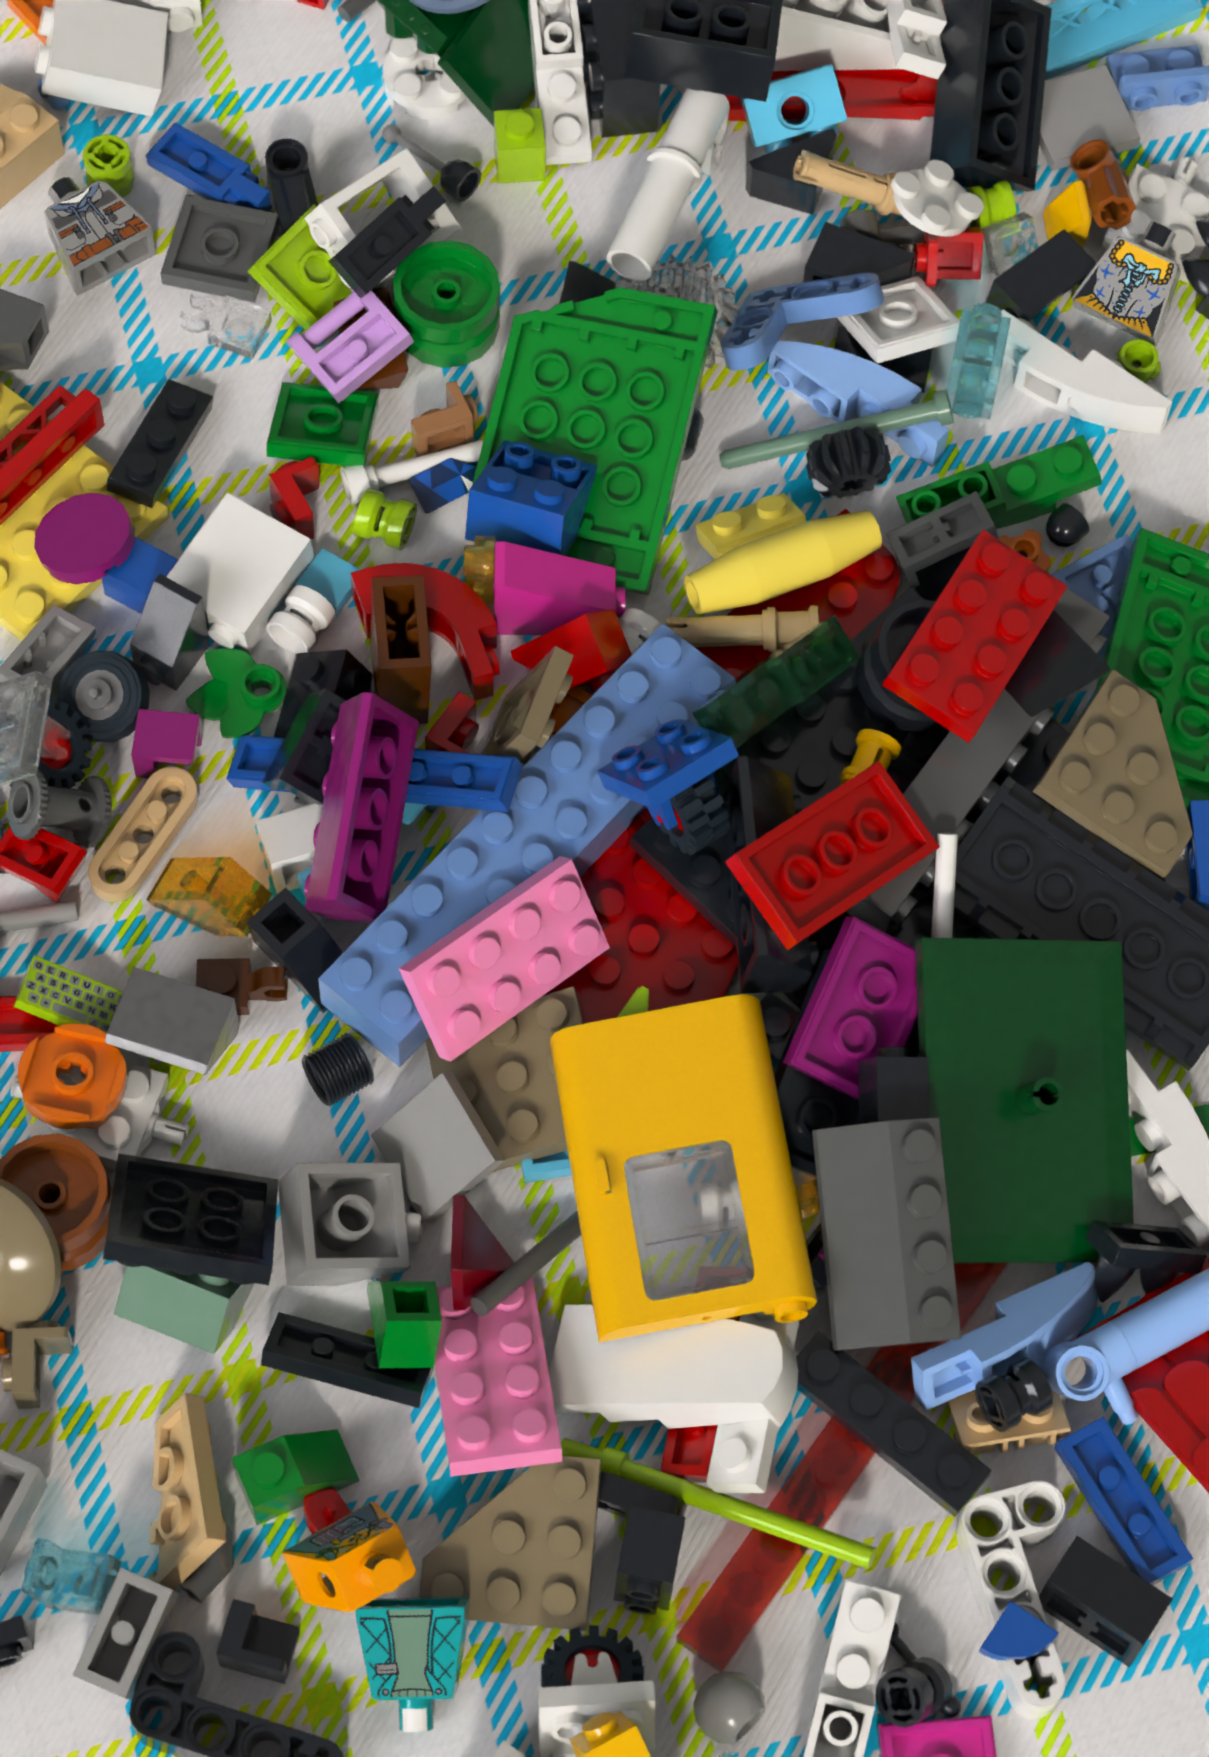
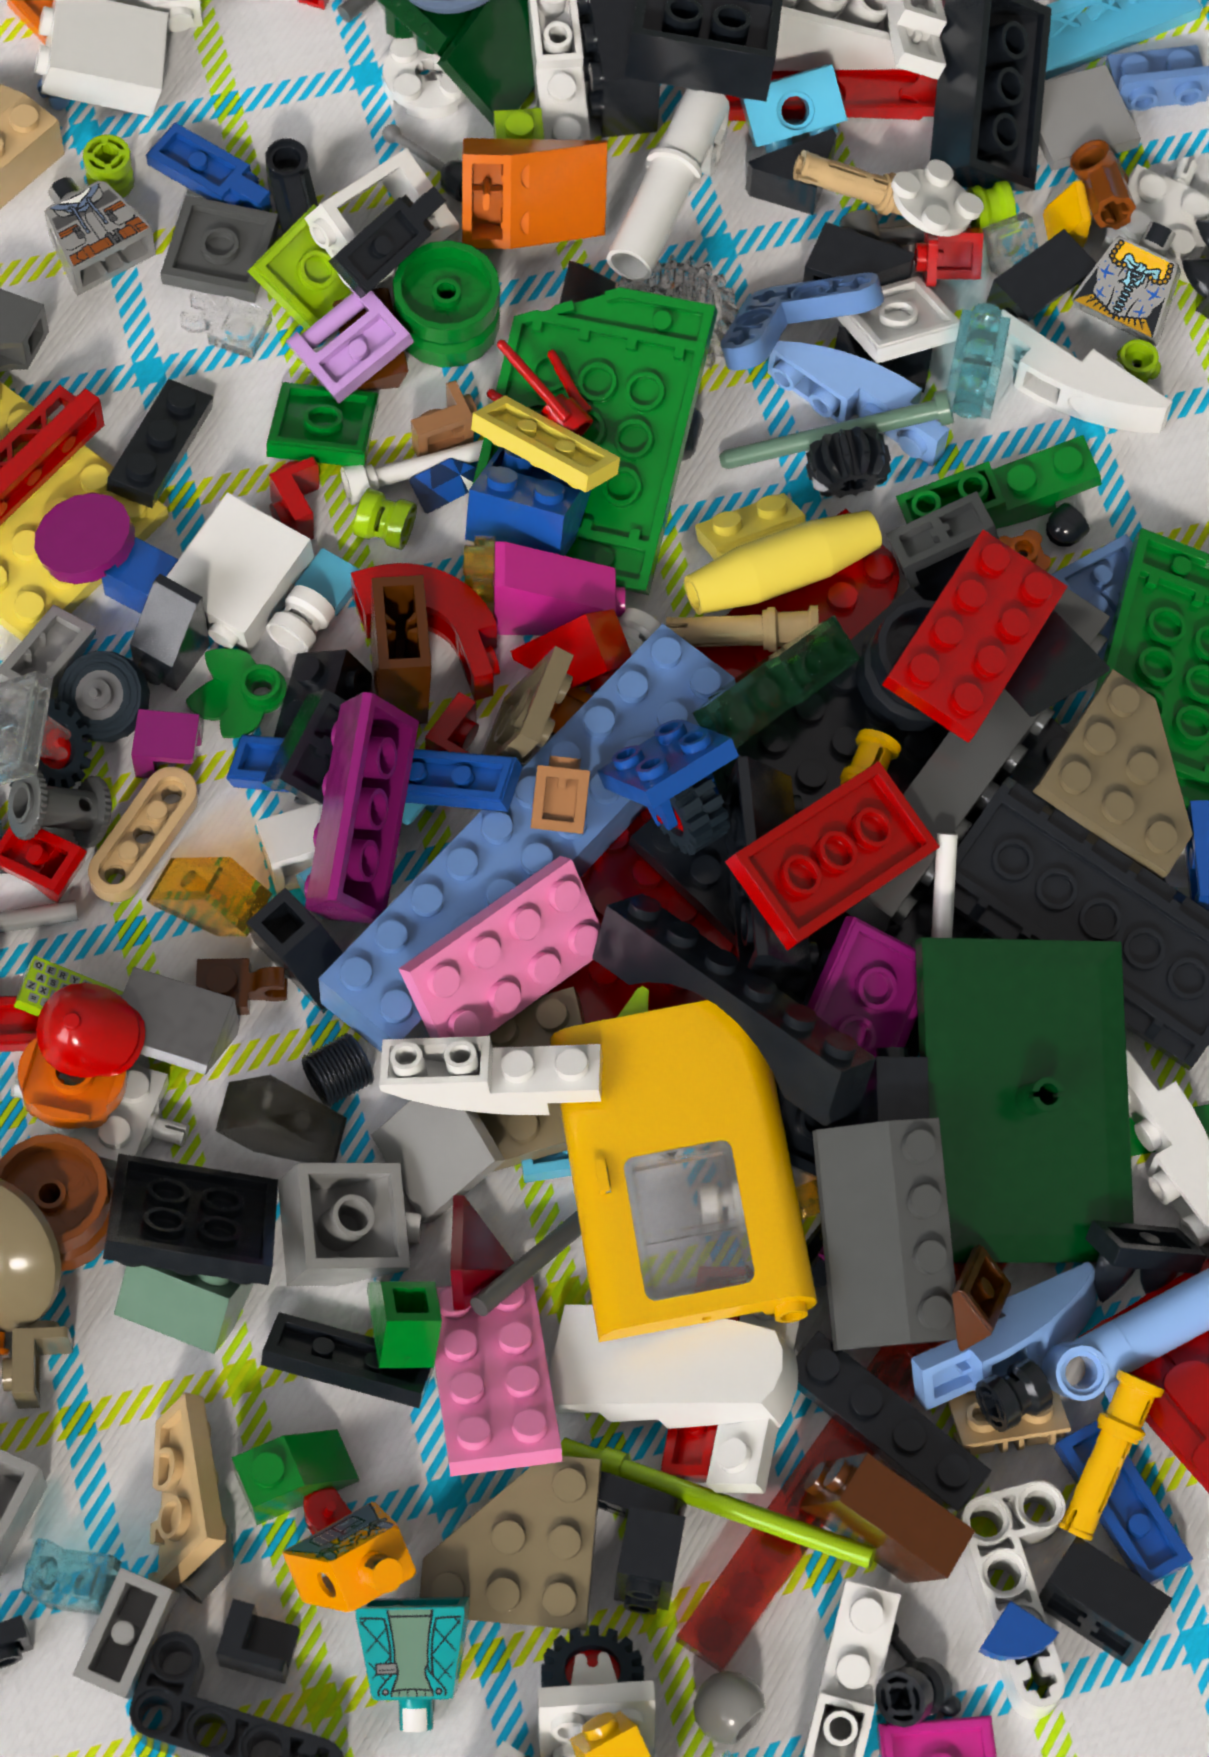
none -> red hat [36,983,146,1078]
none -> clear smoke slope [215,1075,347,1163]
none -> white slope [379,1036,603,1115]
none -> orange slope [462,138,607,249]
none -> light yellow plate [471,395,620,493]
none -> red plant [487,340,593,436]
none -> medium nougat bracket [531,756,591,834]
none -> black arch [592,893,876,1126]
none -> reddish brown brick [799,1453,975,1583]
none -> reddish brown slope [952,1244,1012,1351]
none -> yellow pin [1058,1369,1164,1541]

